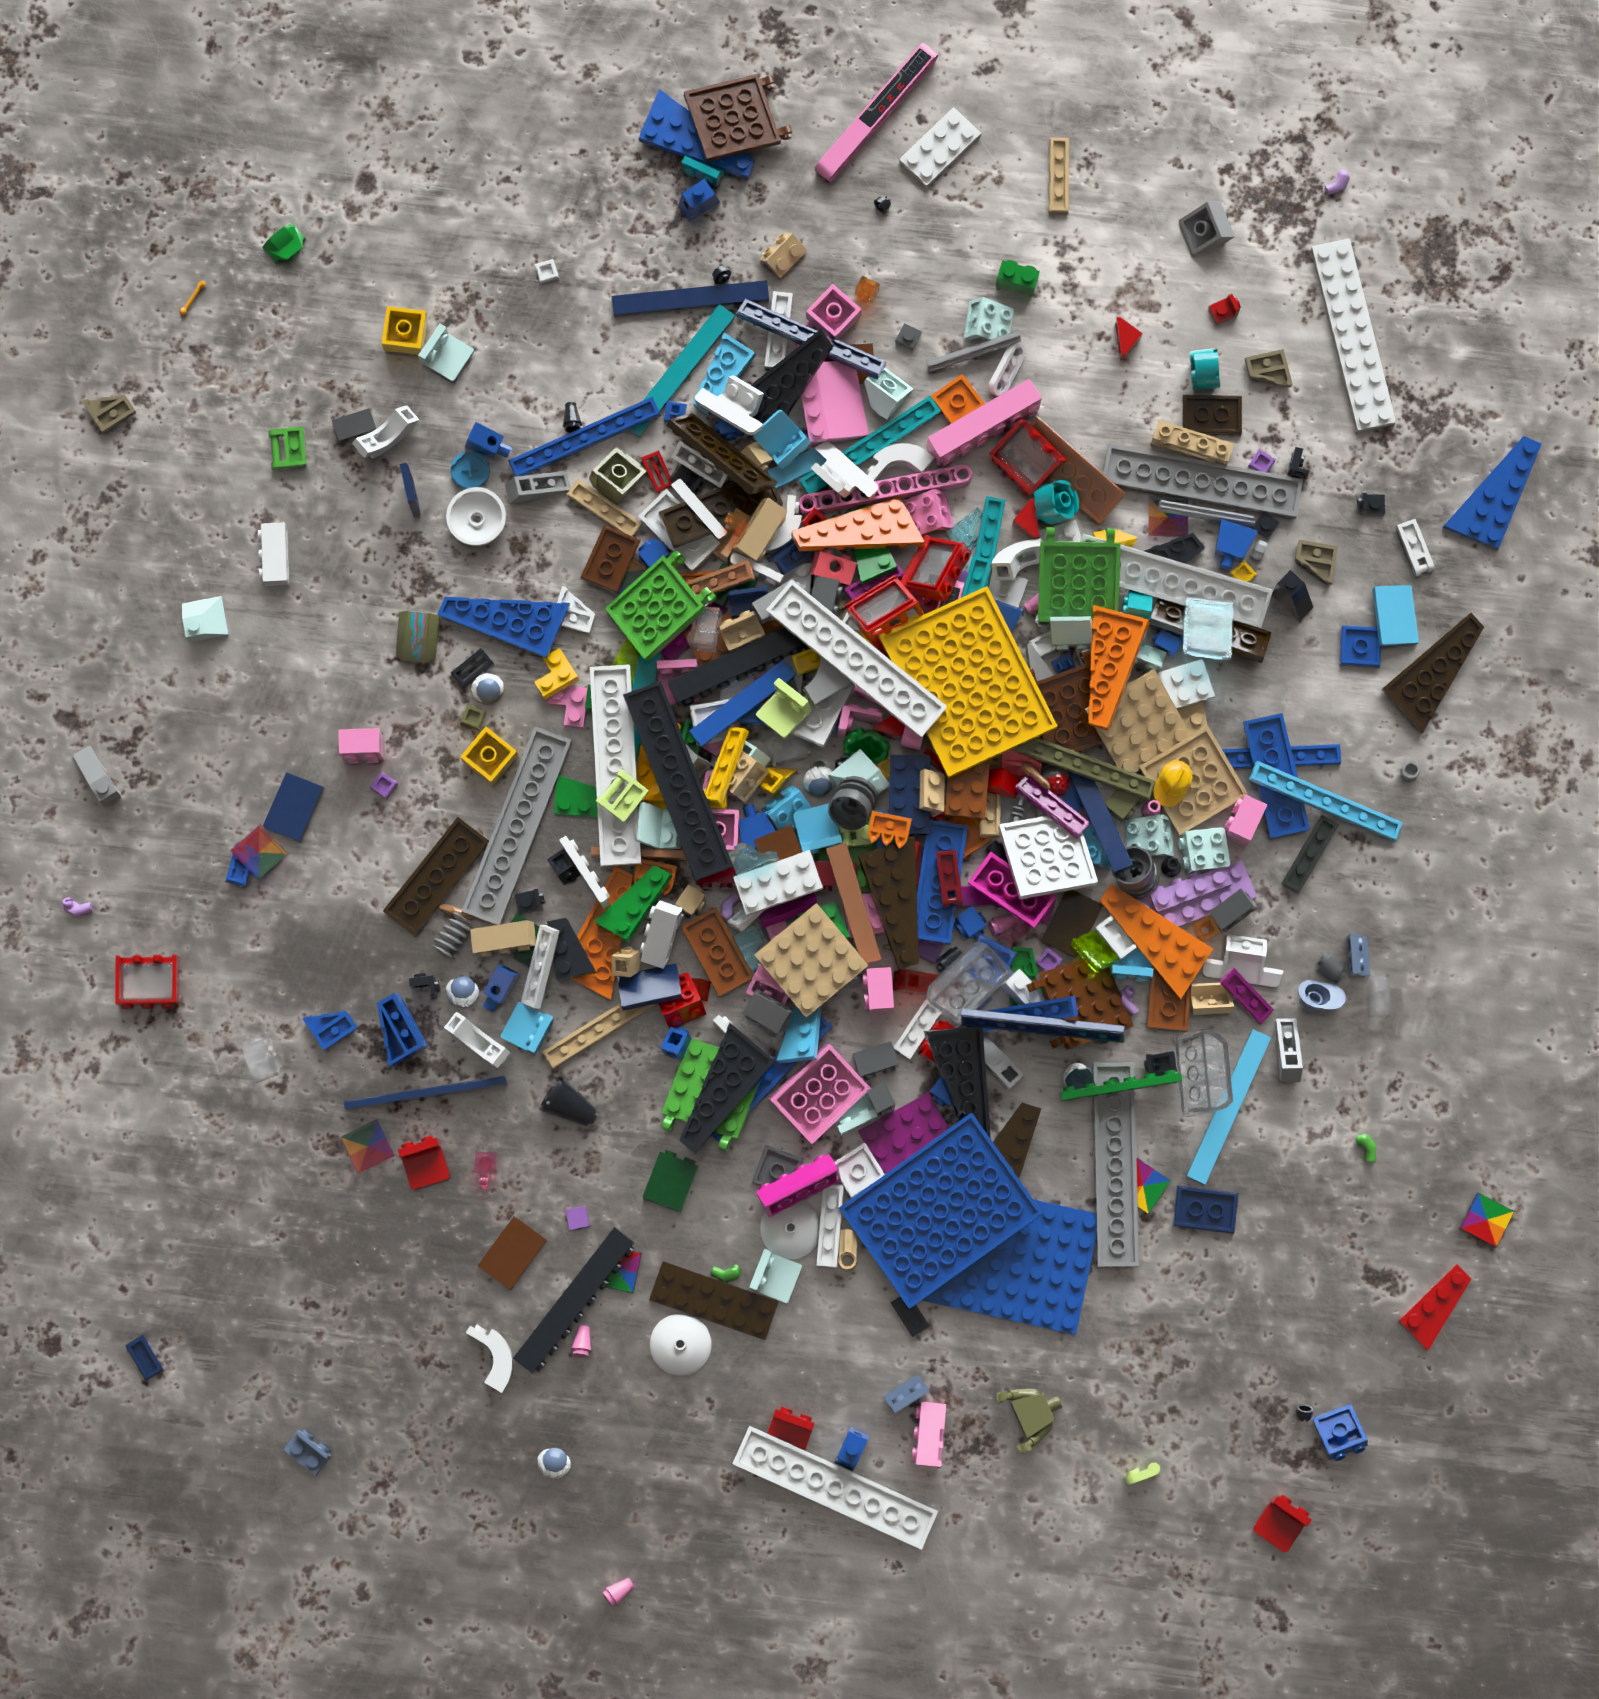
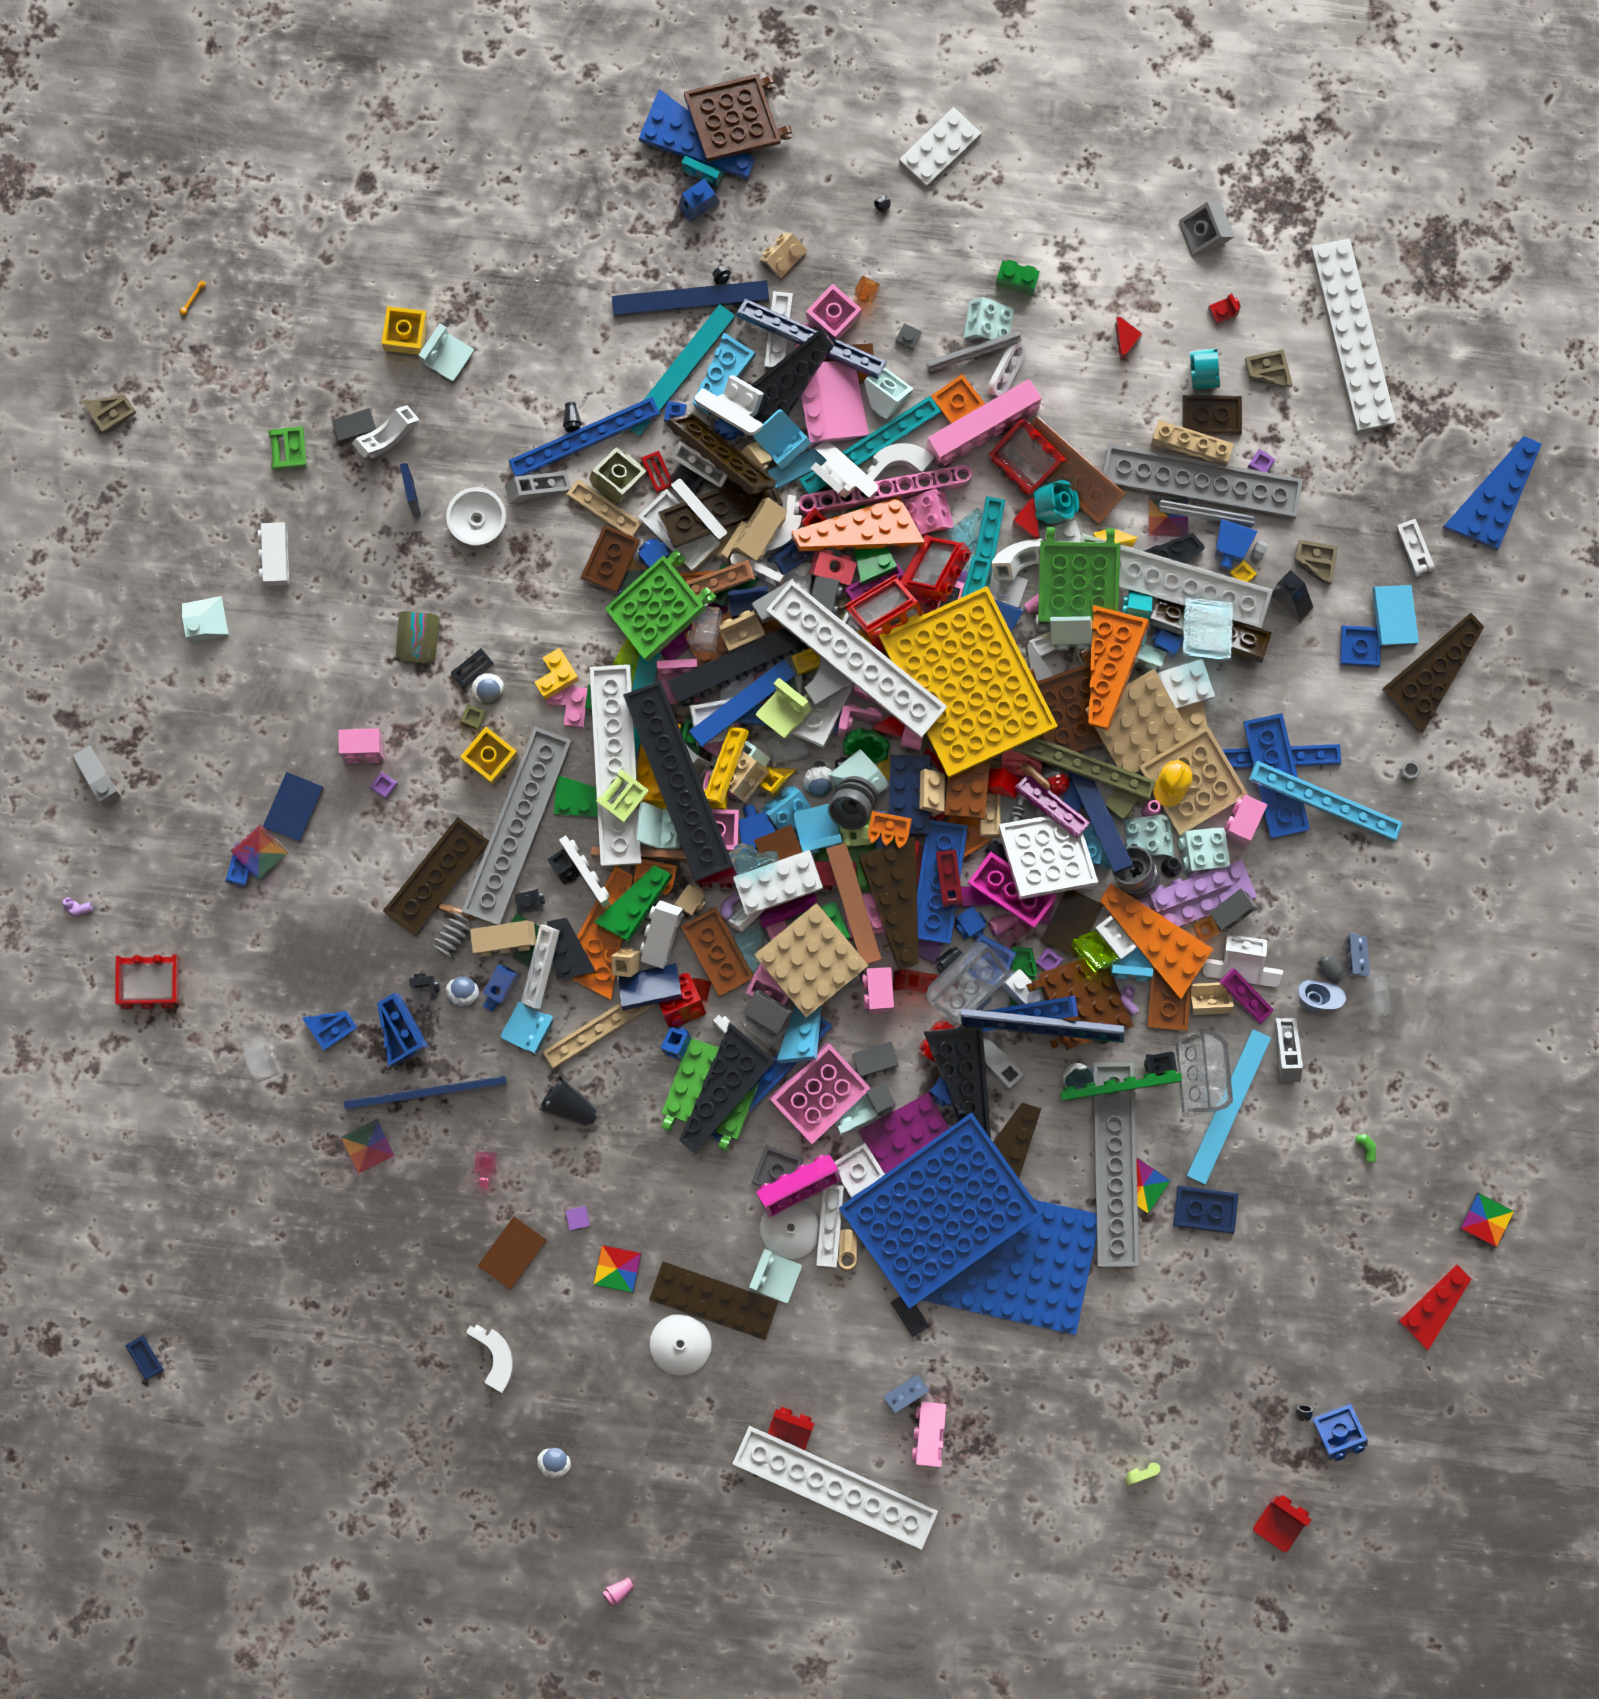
green slope [262,223,306,263] -> none
sand blue bracket [283,1429,331,1476] -> none
red bracket [398,1136,450,1190] -> none
blue wing [437,597,570,658] -> none
white arch [444,1012,510,1068] -> none
dark azure tile [450,451,490,490] -> none
blue torso [465,422,512,459] -> none
black brick [513,1227,635,1374] -> none
white tile [534,259,559,285] -> none
white wing [557,586,595,634] -> none
bright pink cone [571,1325,591,1357] -> none
dark green brick [642,1150,699,1213] -> none
bright green arm [710,1265,742,1283] -> none
clear orange plate [724,508,750,537] -> none
bright pink beam [814,43,938,182] -> none
blue torso [834,1427,869,1471] -> none
white plate [894,998,943,1060] -> none
olive torso [996,1389,1062,1454] -> none
tan tile [1049,137,1069,214] -> none
blue tile [1051,653,1076,674] -> none
black plate [1252,512,1280,540] -> none
pearl dark grey plate [1281,815,1339,894] -> none
black bracket [1287,447,1310,479] -> none
lavender arm [1325,170,1350,195] -> none
black bracket [1357,492,1385,516] -> none

